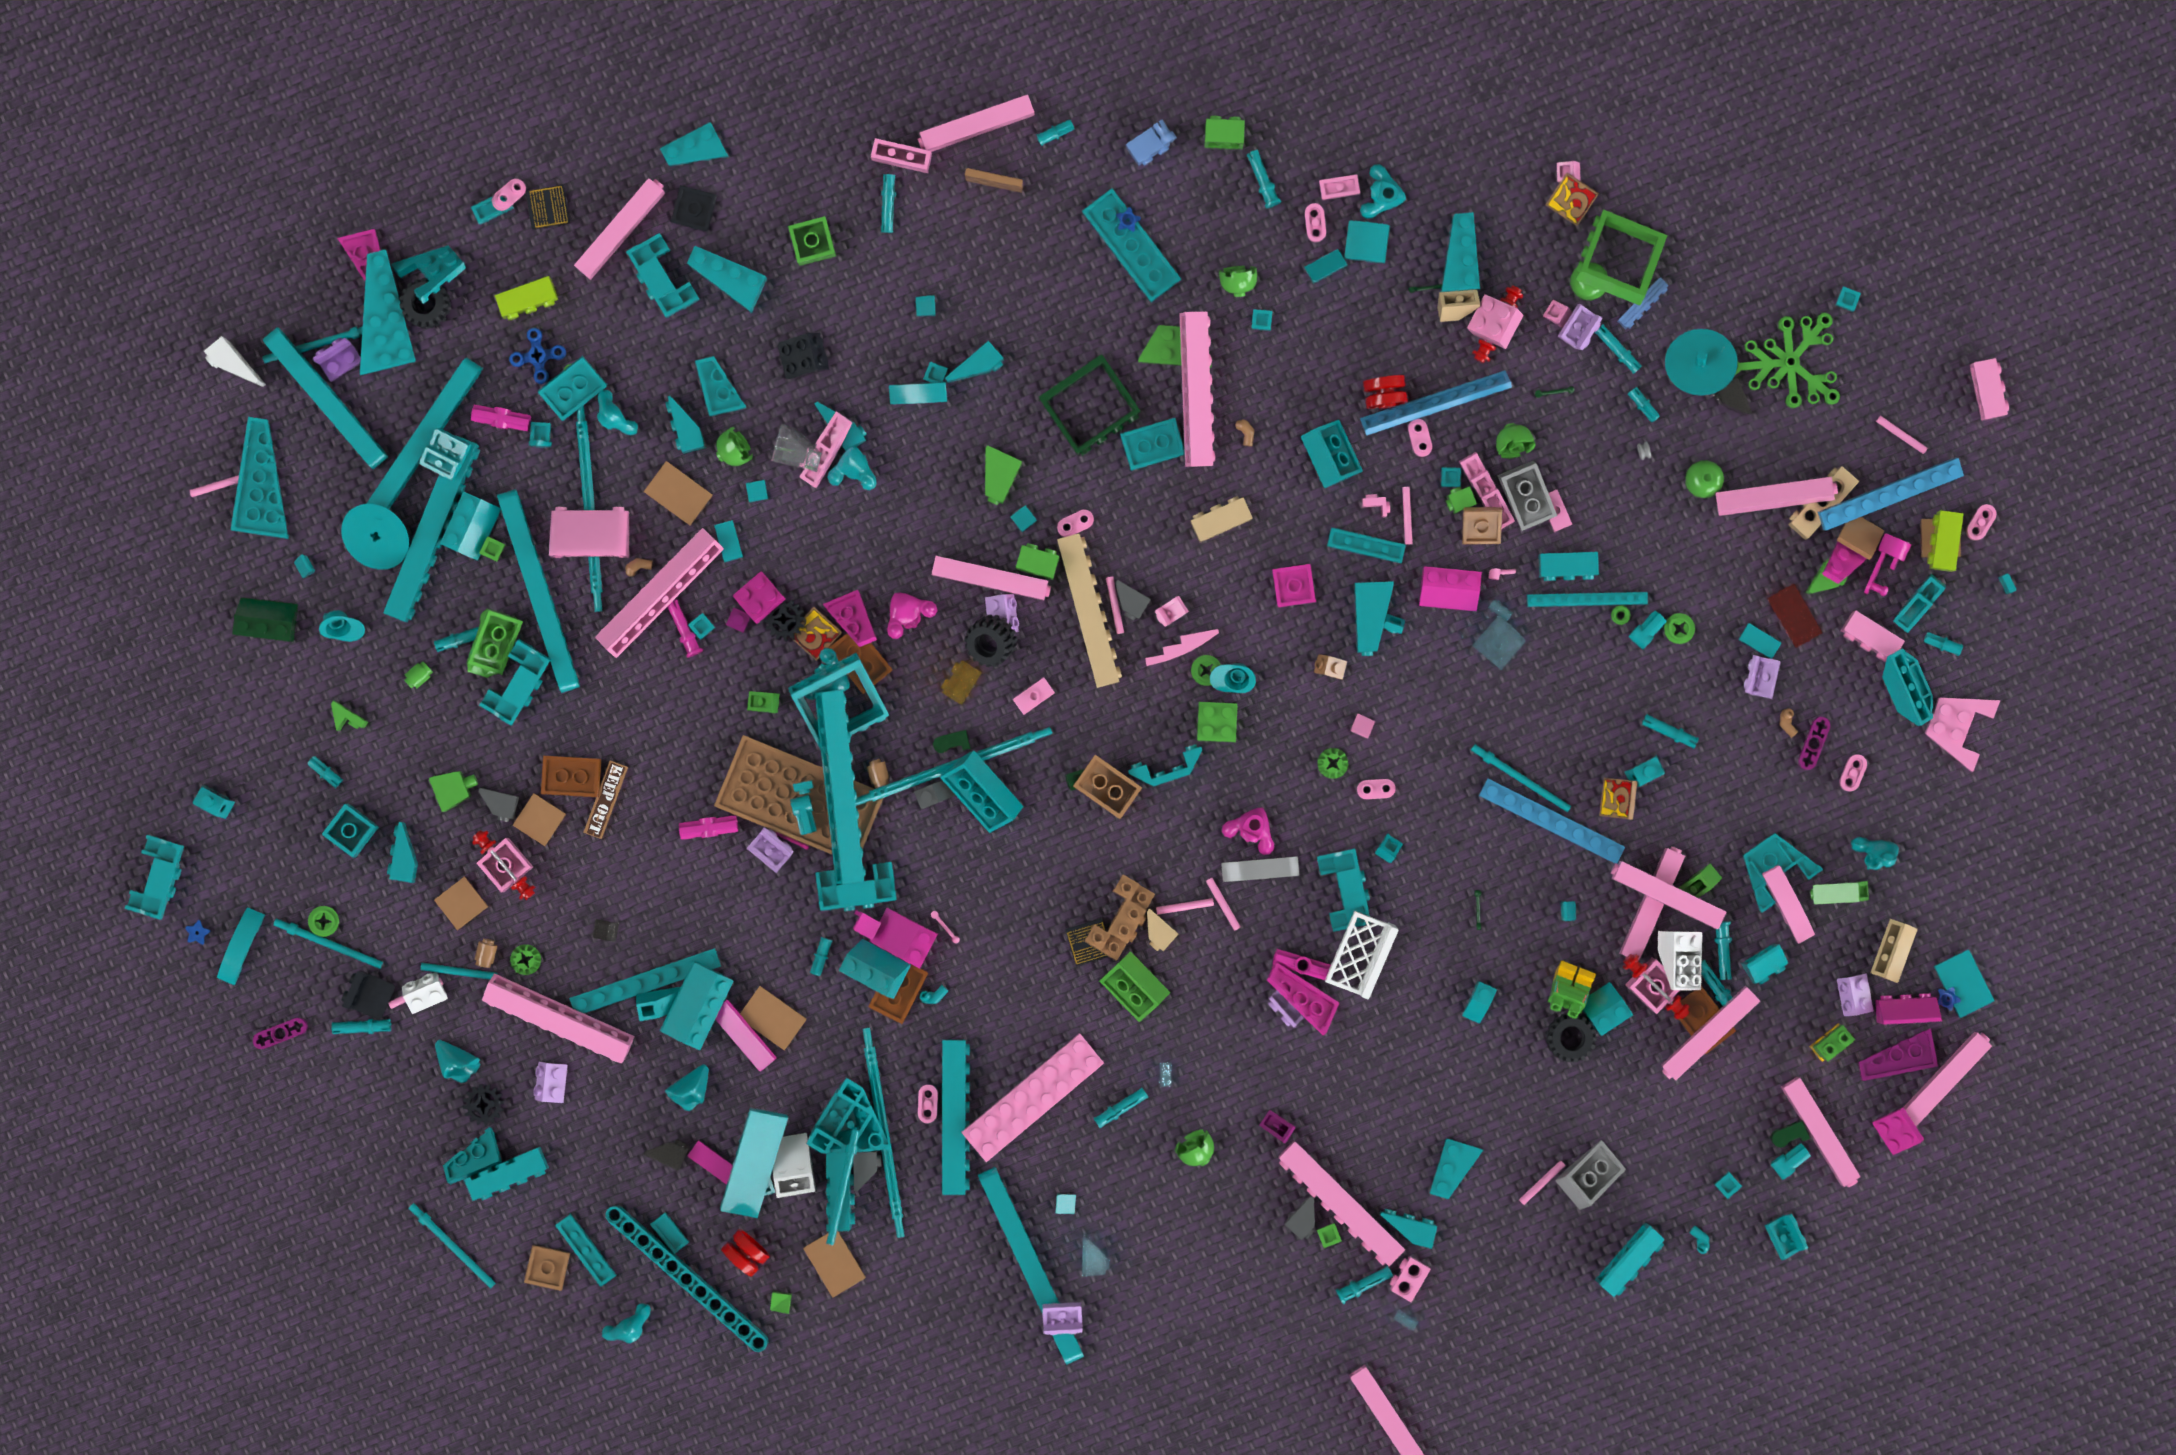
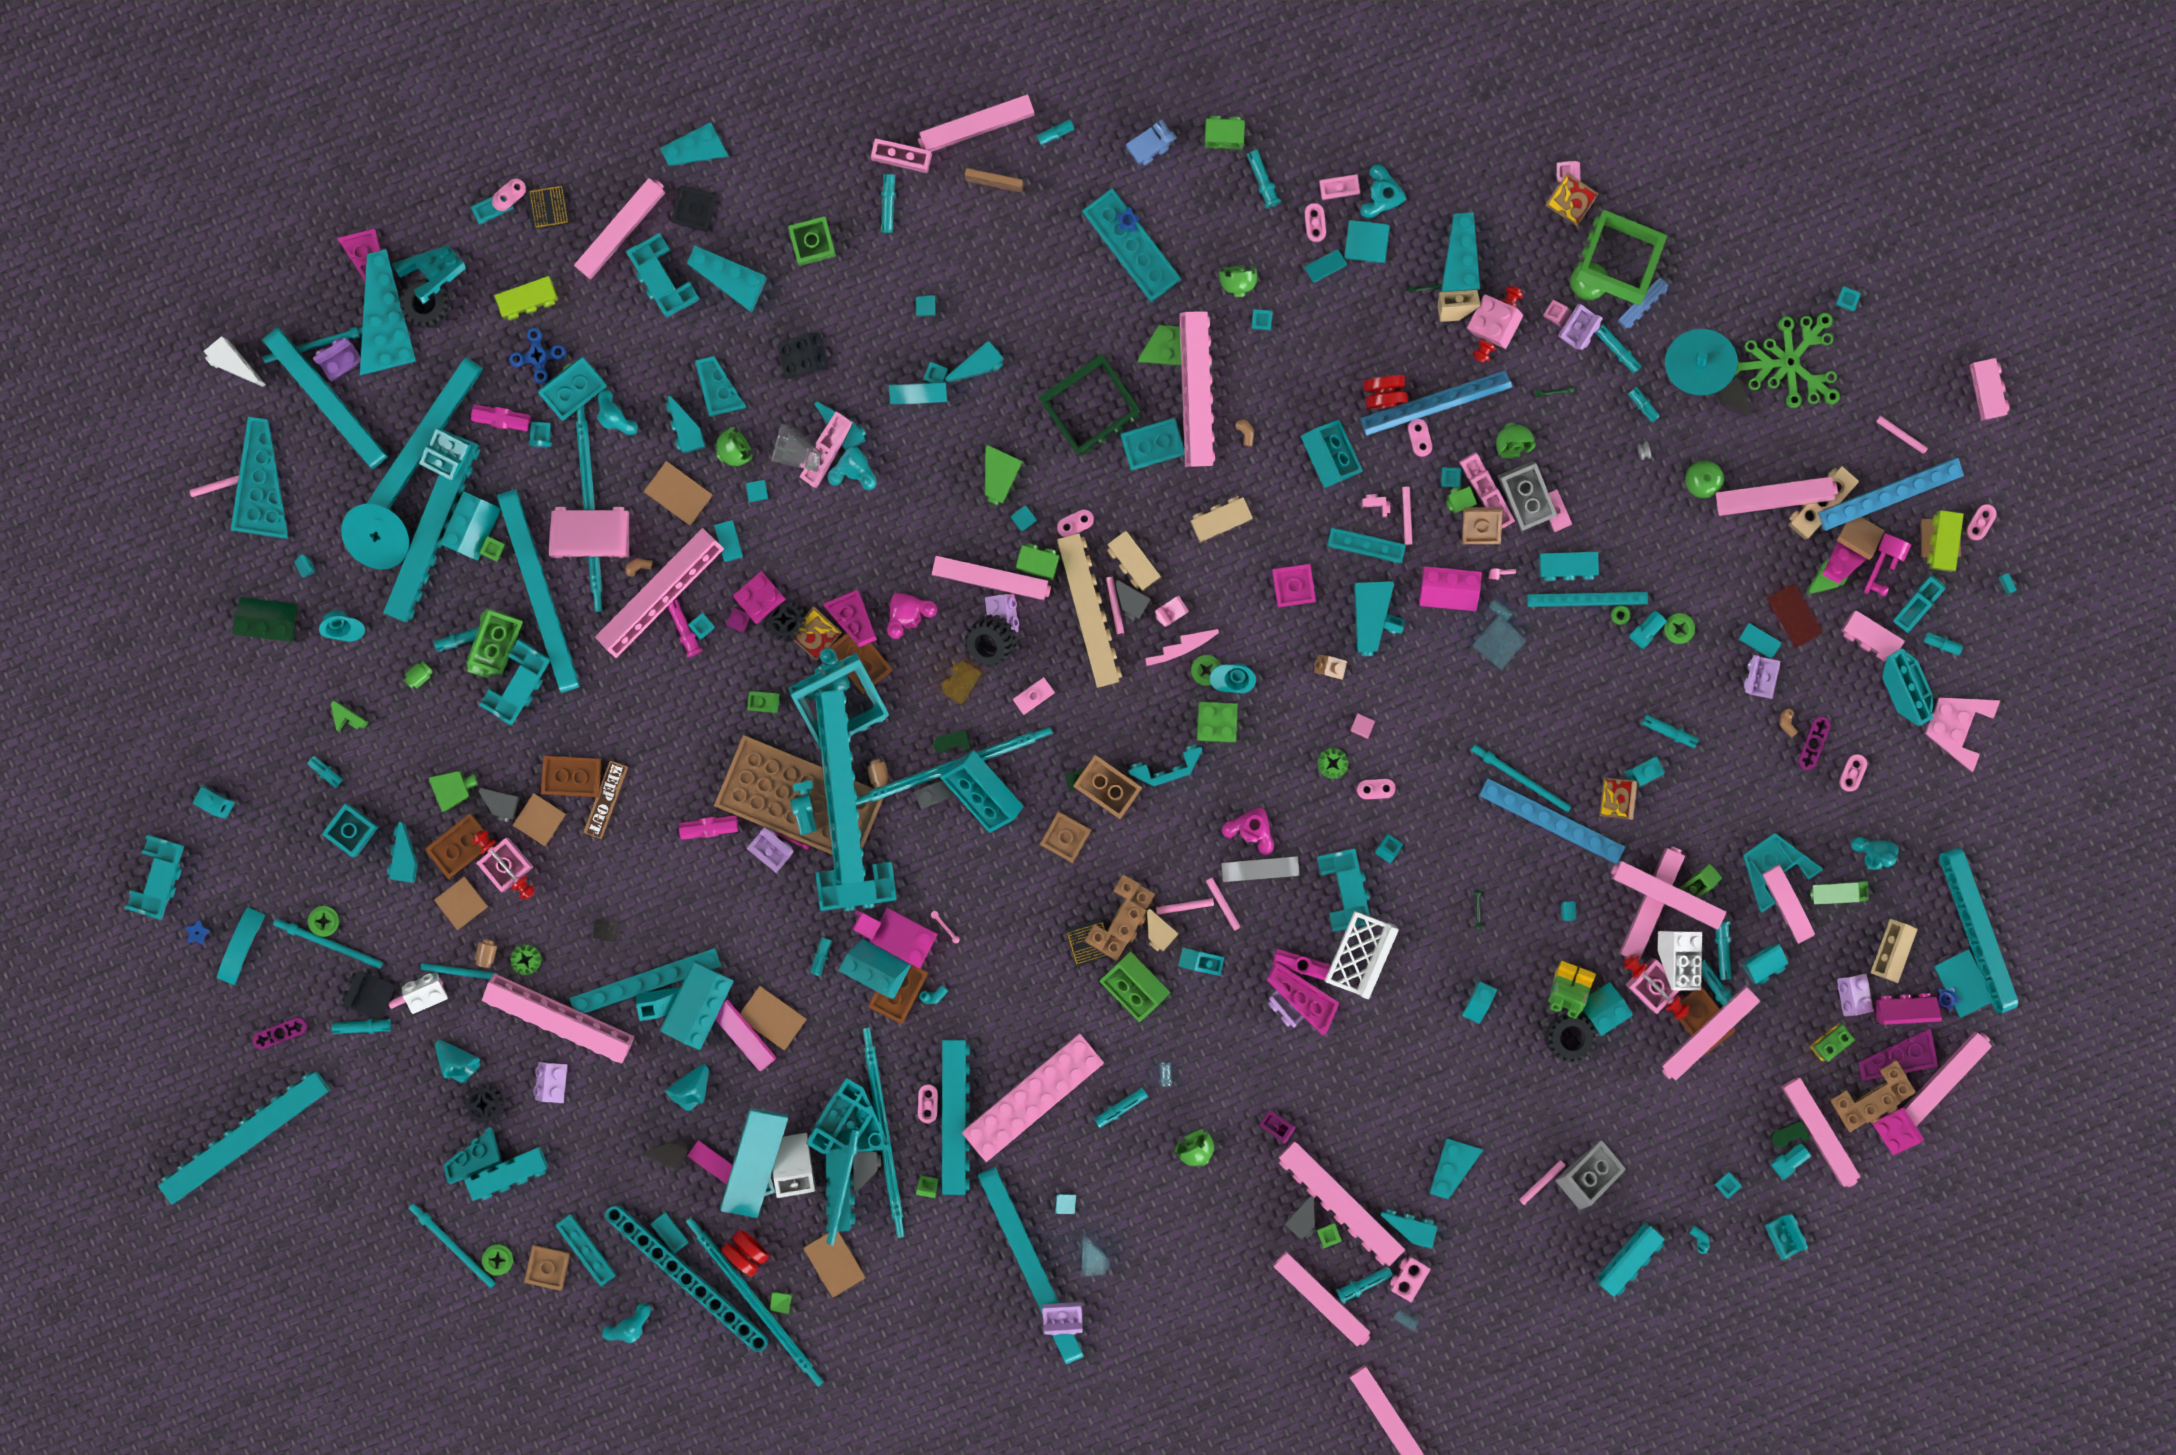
none -> teal brick [158,1071,331,1205]
none -> dark orange plate [425,813,492,879]
none -> bright green gear [482,1244,513,1275]
none -> teal axle [686,1217,824,1387]
none -> bright green plate [916,1175,939,1198]
none -> medium nougat tile [1039,811,1091,863]
none -> tan brick [1107,531,1161,591]
none -> teal slope [1178,948,1225,976]
none -> bright pink brick [1273,1251,1371,1347]
none -> medium nougat bracket [1829,1060,1916,1132]
none -> teal beam [1939,847,2018,1014]

